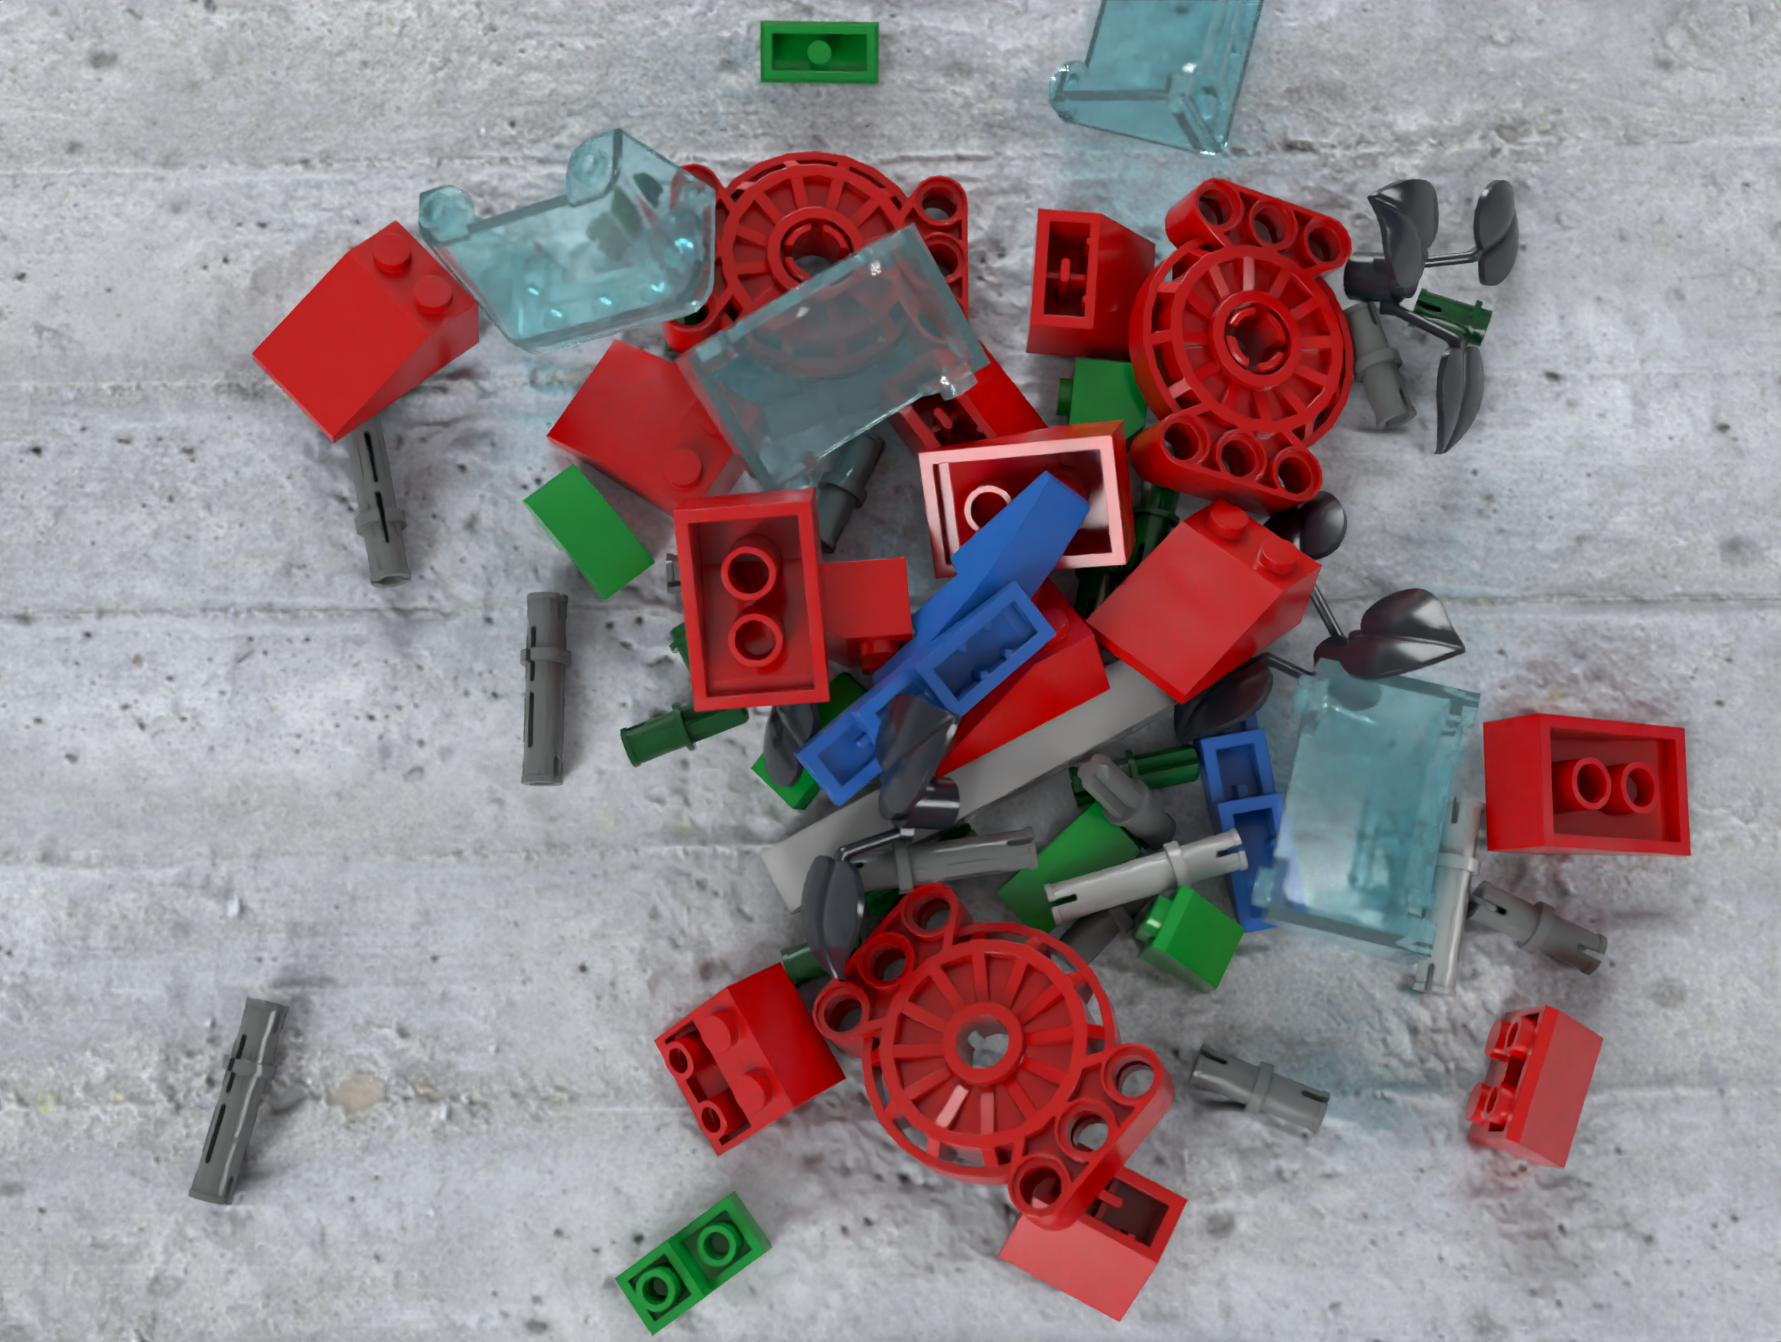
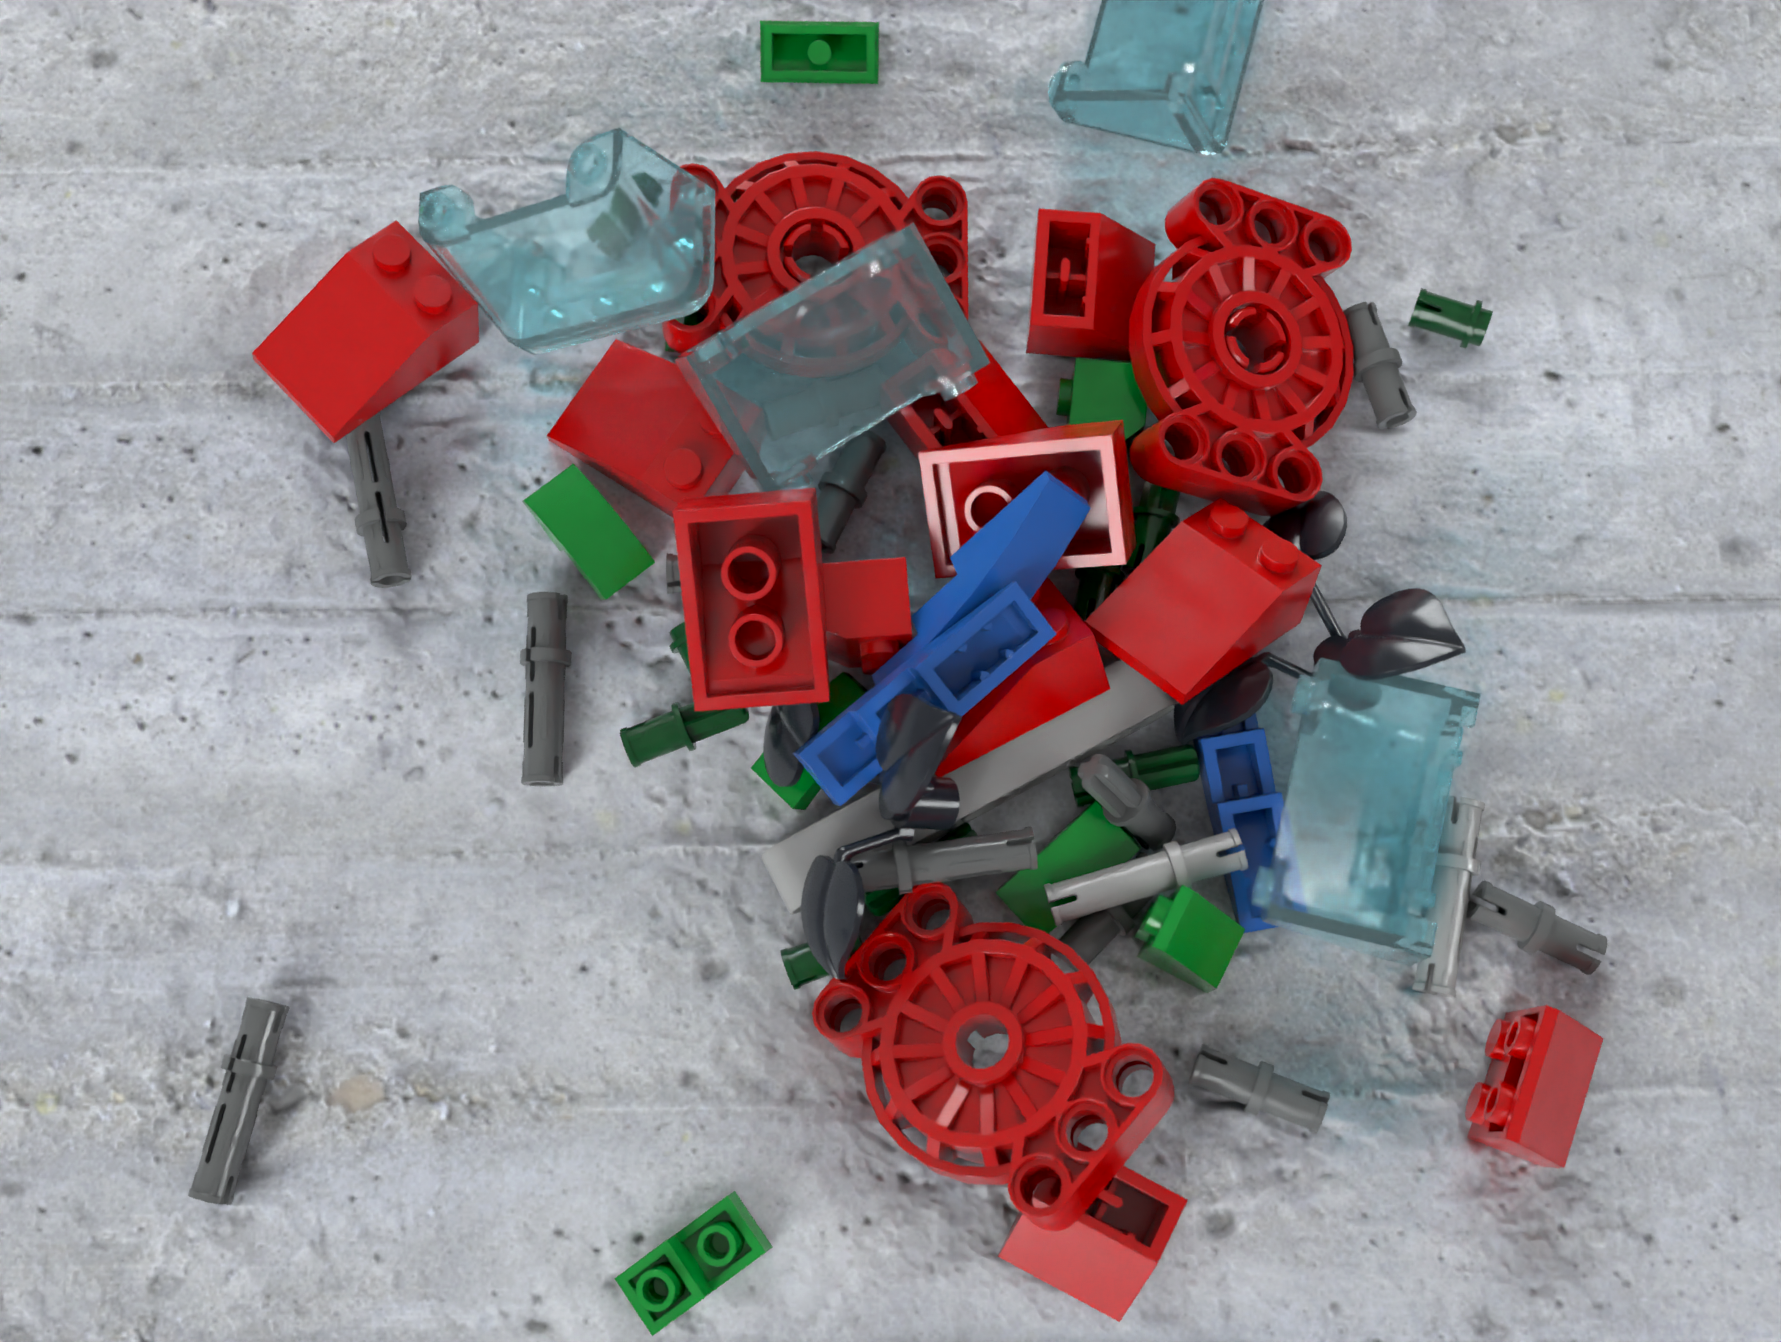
red slope [654,962,846,1156] -> none
black plant [1343,179,1519,455] -> none
red slope [1483,713,1691,857] -> none

